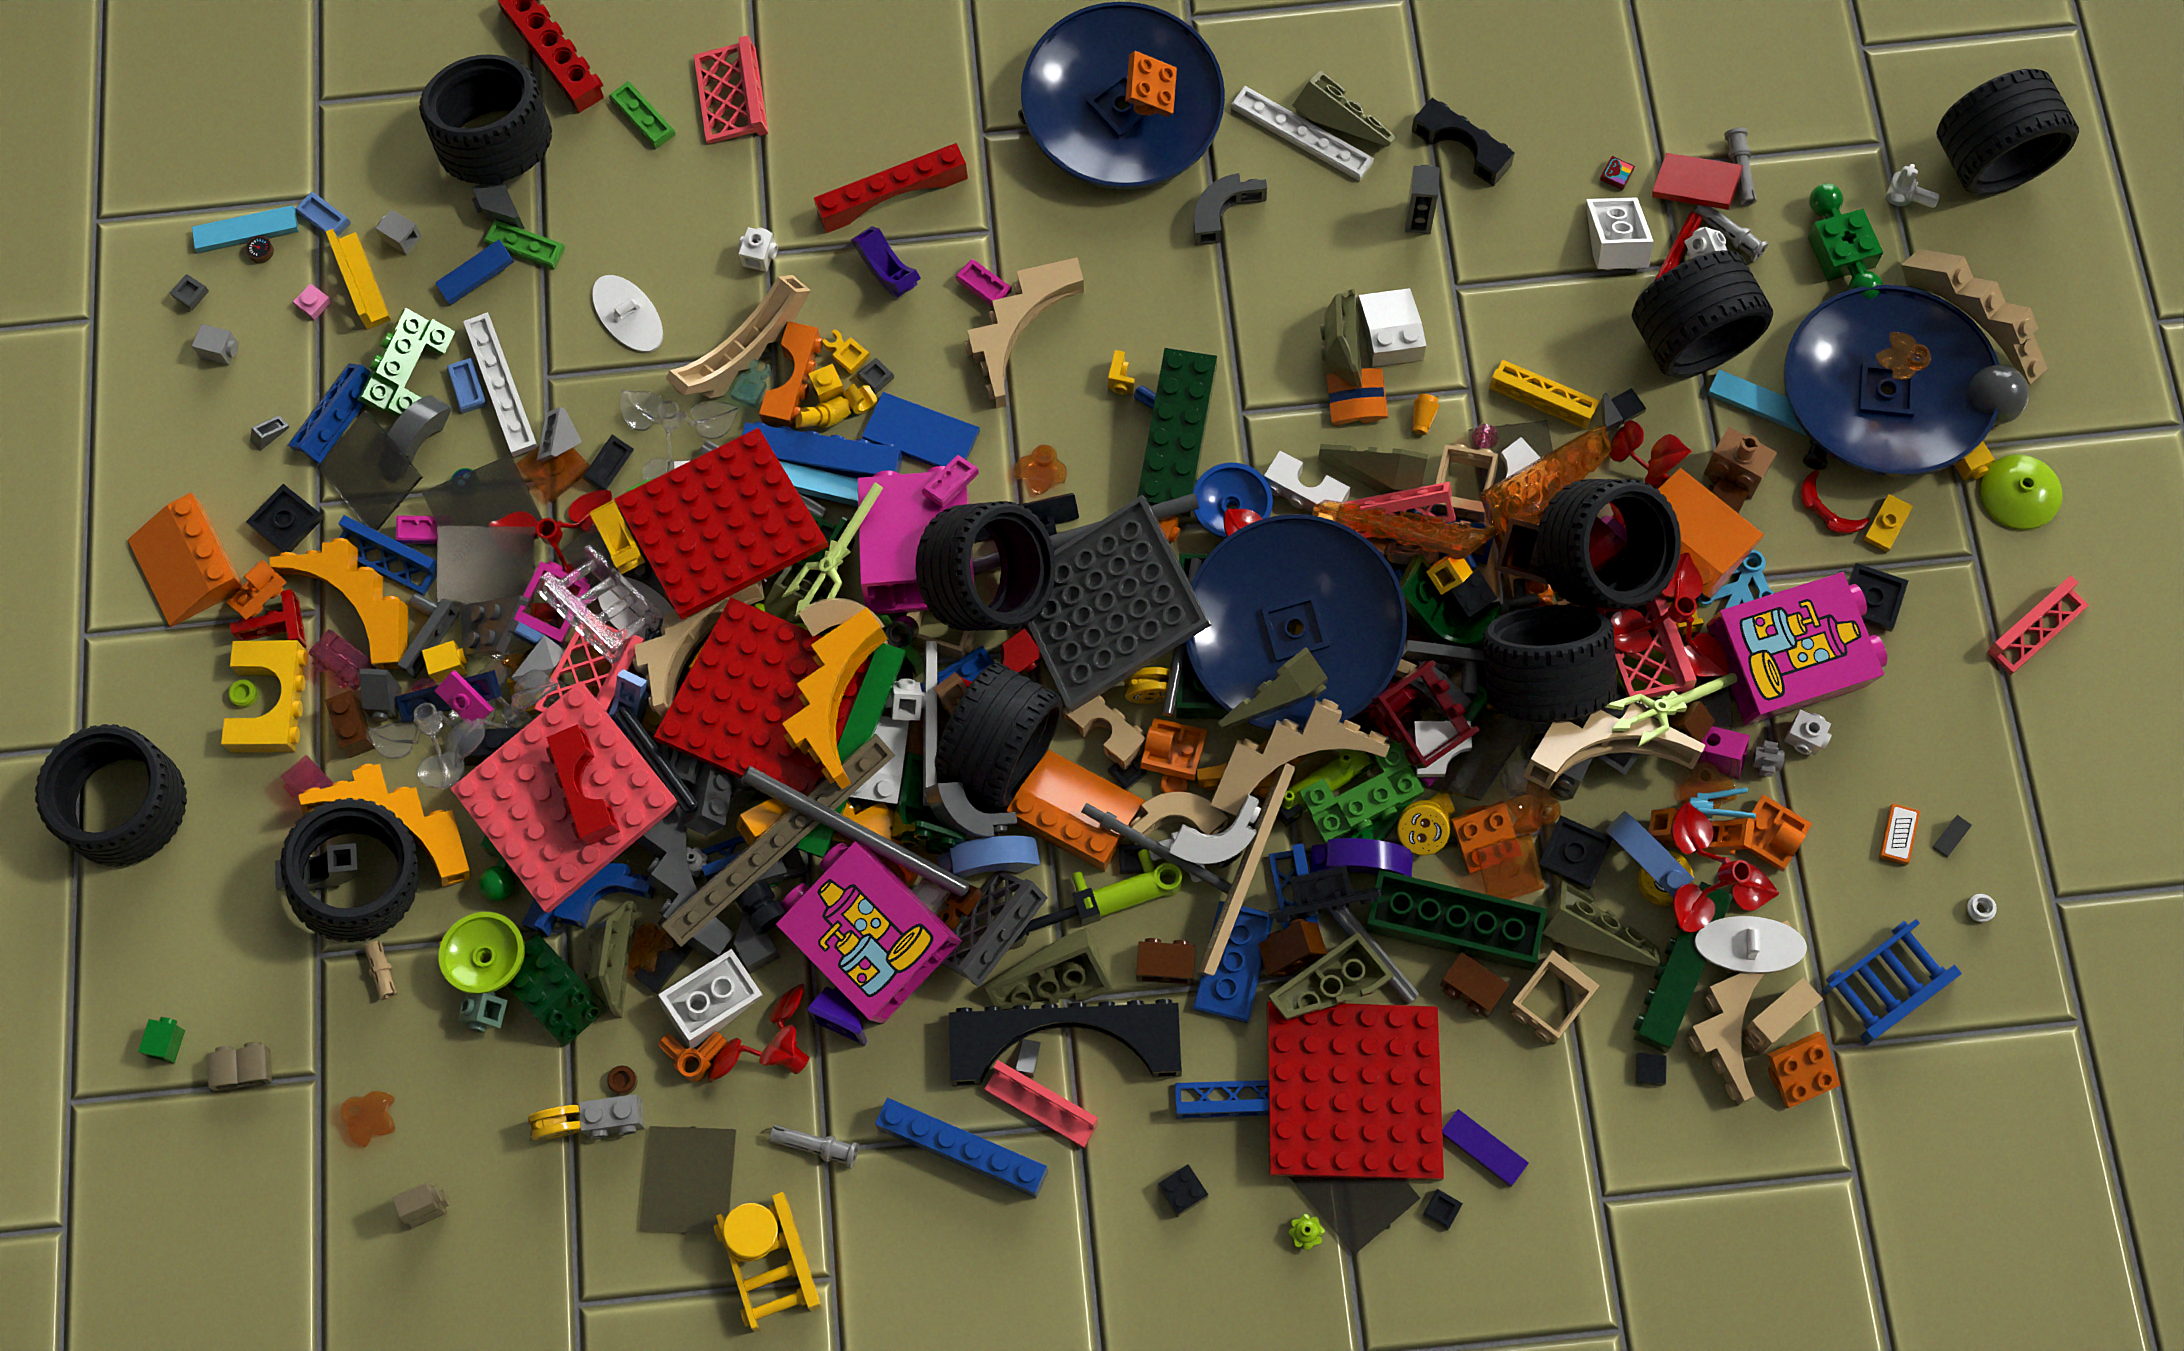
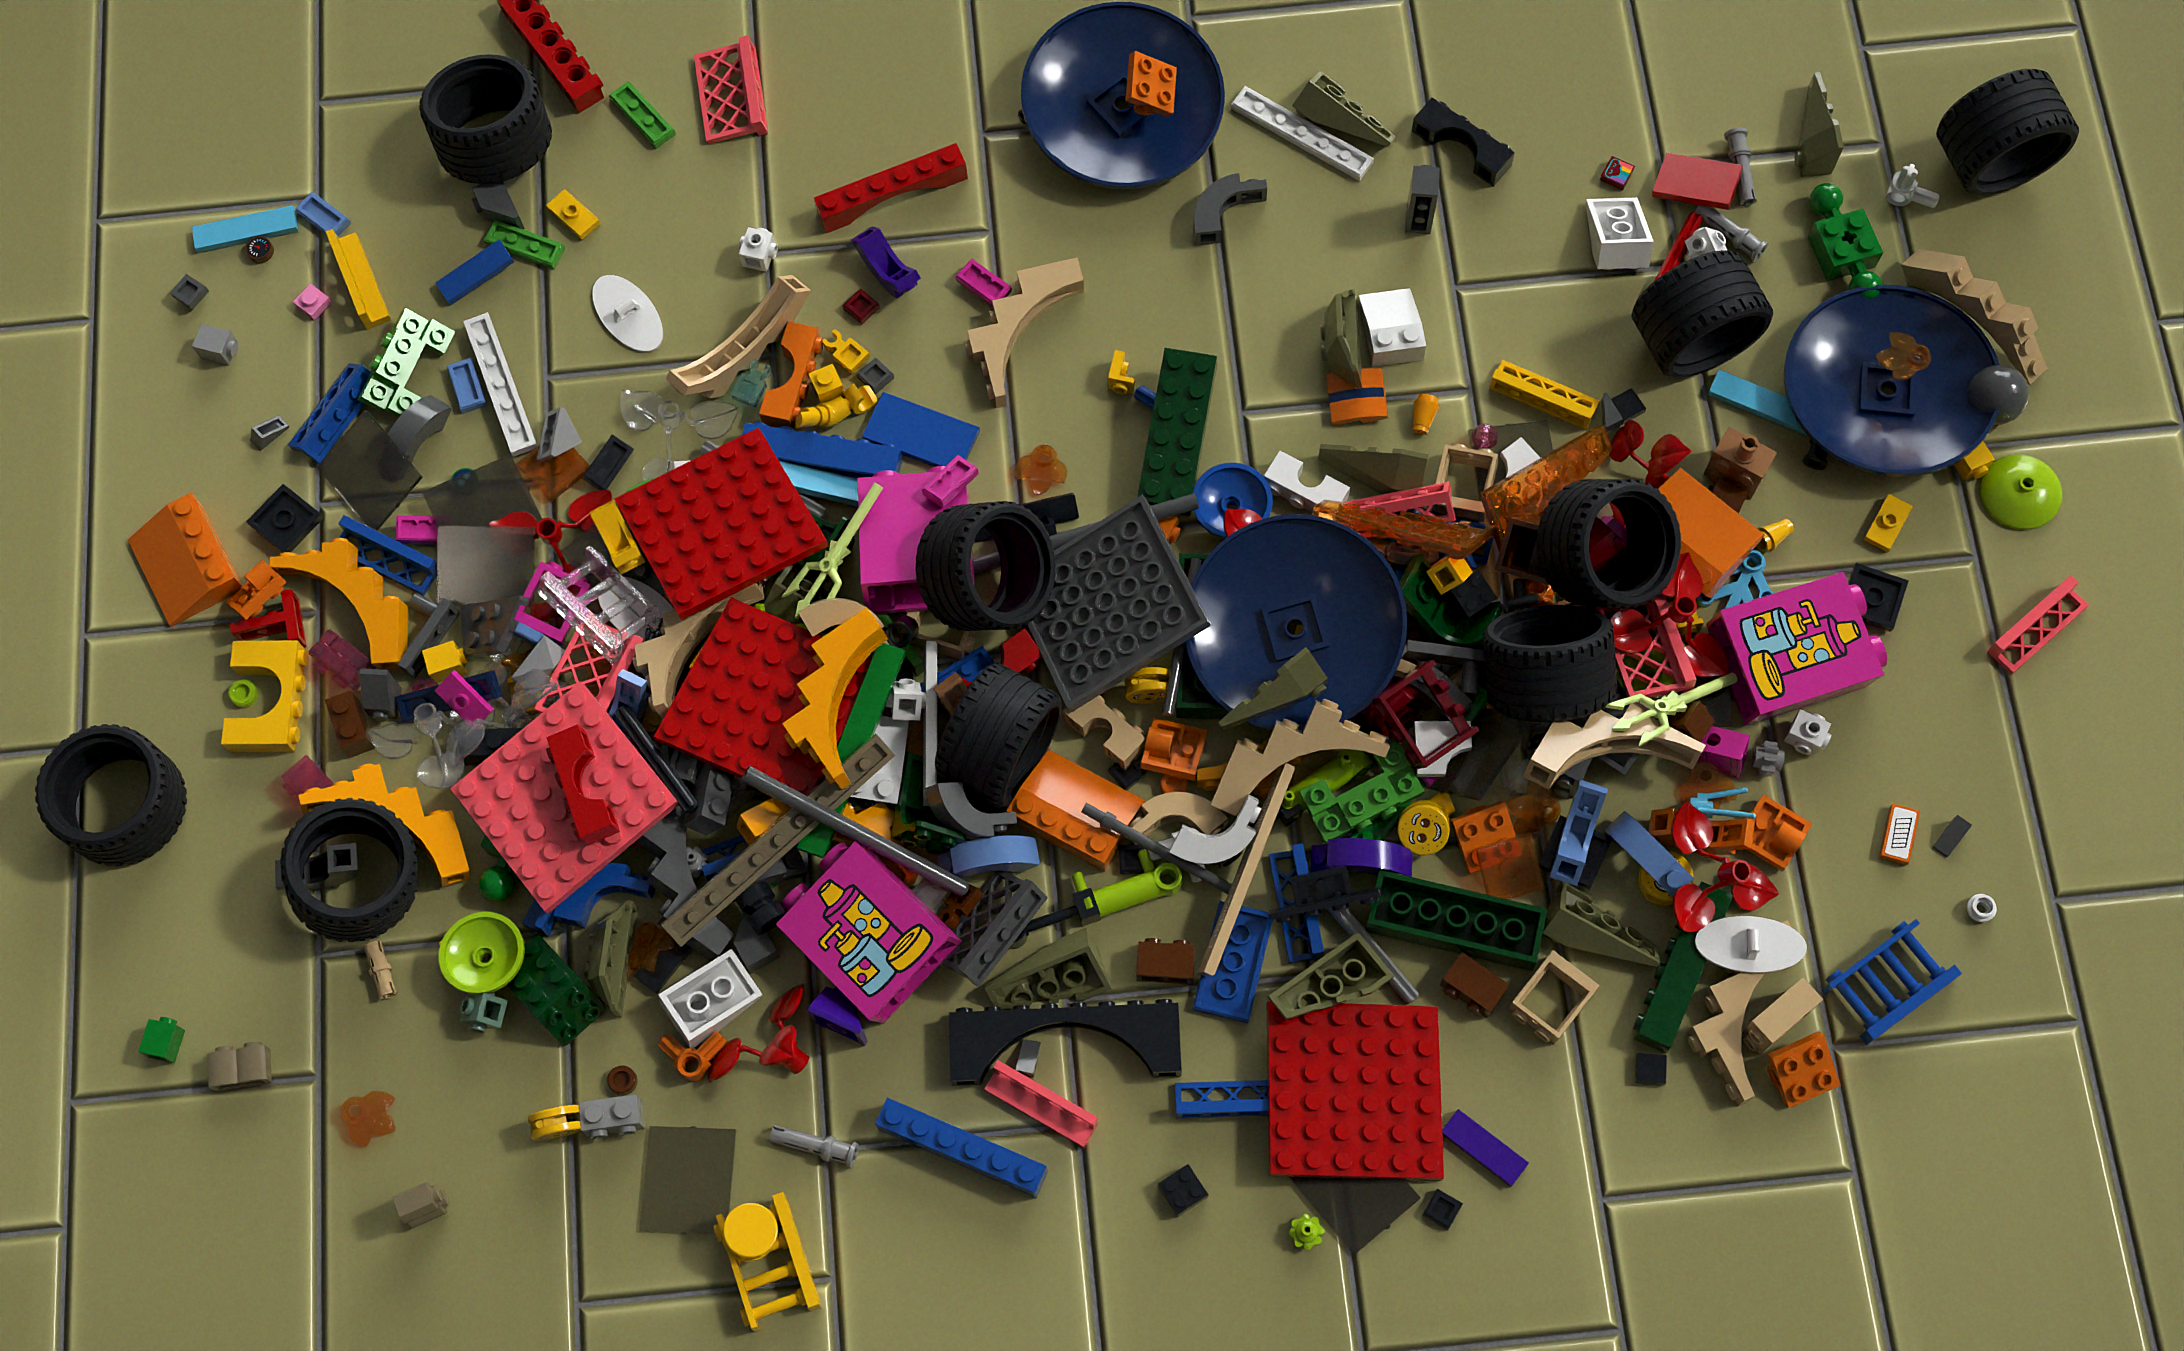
light grey brick [376,209,422,255] -> none
reddish brown brick [1258,919,1327,977] -> none
red piece [1801,470,1870,533] -> none
none -> yellow plate [546,189,601,240]
none -> dark red tile [842,288,880,325]
none -> medium blue arch [1550,780,1608,886]
none -> yellow cone [1756,518,1794,552]
none -> olive wedge [1794,72,1844,177]

